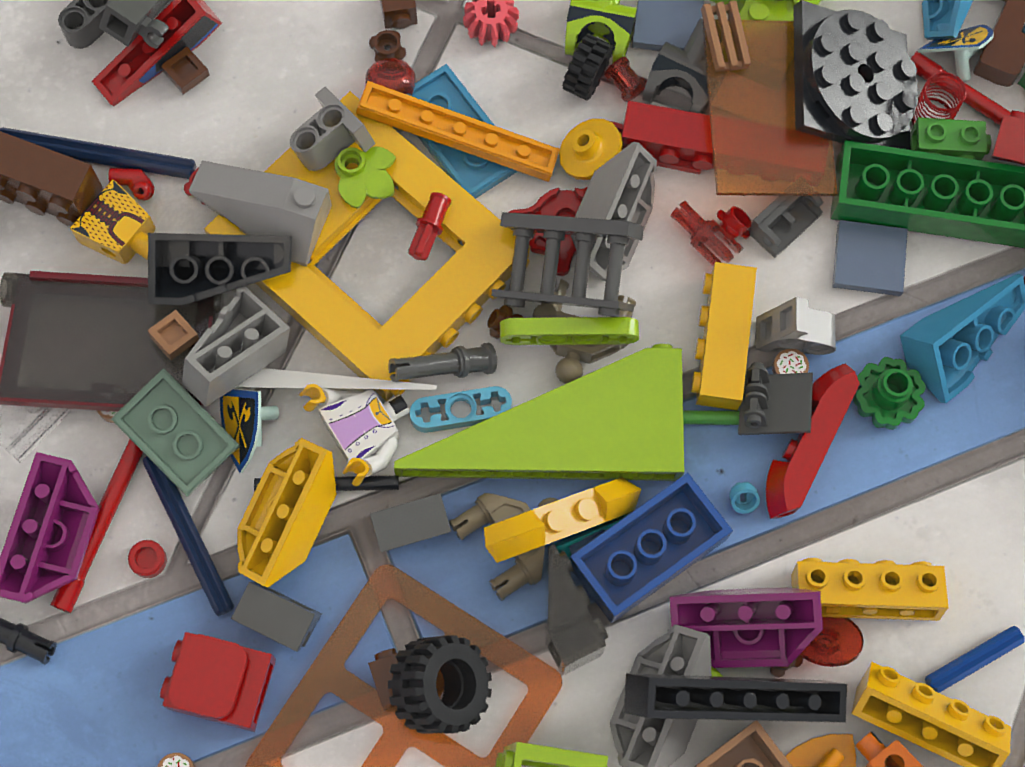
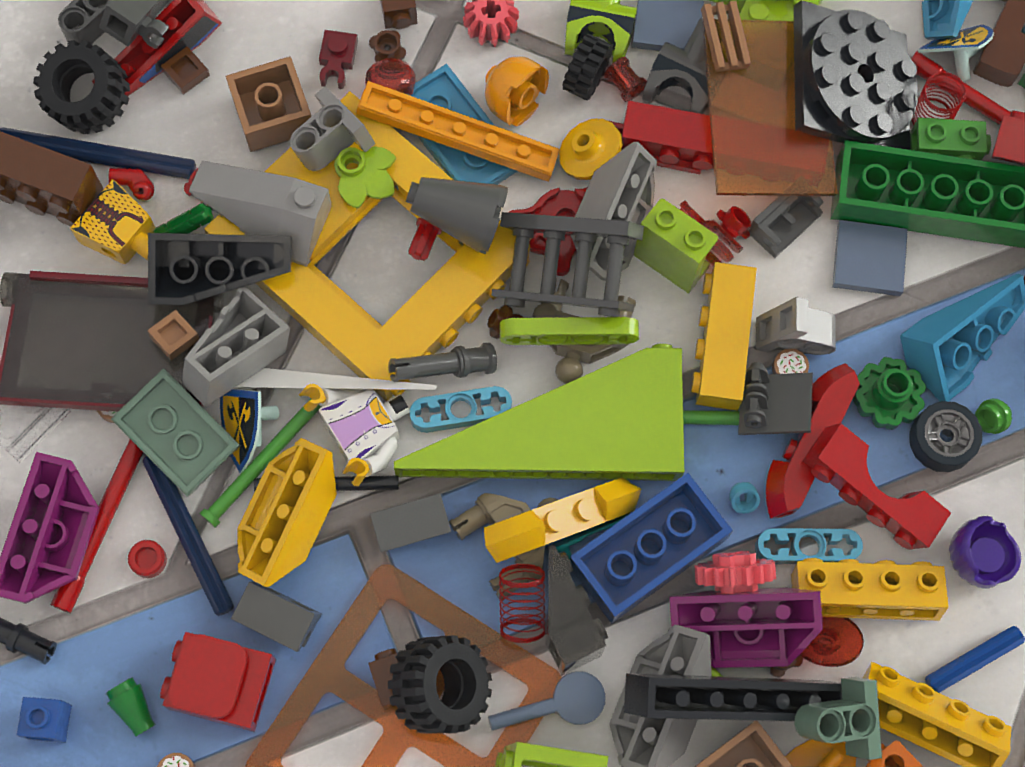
none -> blue brick [17,697,72,743]
none -> black tyre [33,40,130,134]
none -> green cone [106,677,155,737]
none -> green axle [153,203,214,234]
none -> bright green bar [199,398,322,528]
none -> medium nougat brick [225,56,312,152]
none -> dark red plate [319,30,358,89]
none -> dark grey cone [406,177,508,254]
none -> light orange cylinder [485,57,549,126]
none -> sand blue piece [488,671,605,731]
none -> red piece [499,564,546,643]
none -> lime panel [633,198,718,294]
none -> coral gear [694,551,776,594]
none -> medium azure beam [755,528,863,564]
none -> sand green tile [794,677,882,760]
none -> red arch [803,423,951,550]
none -> wheel [909,401,982,472]
none -> dark purple piece [949,516,1021,589]
none -> bright green plate [975,398,1012,434]

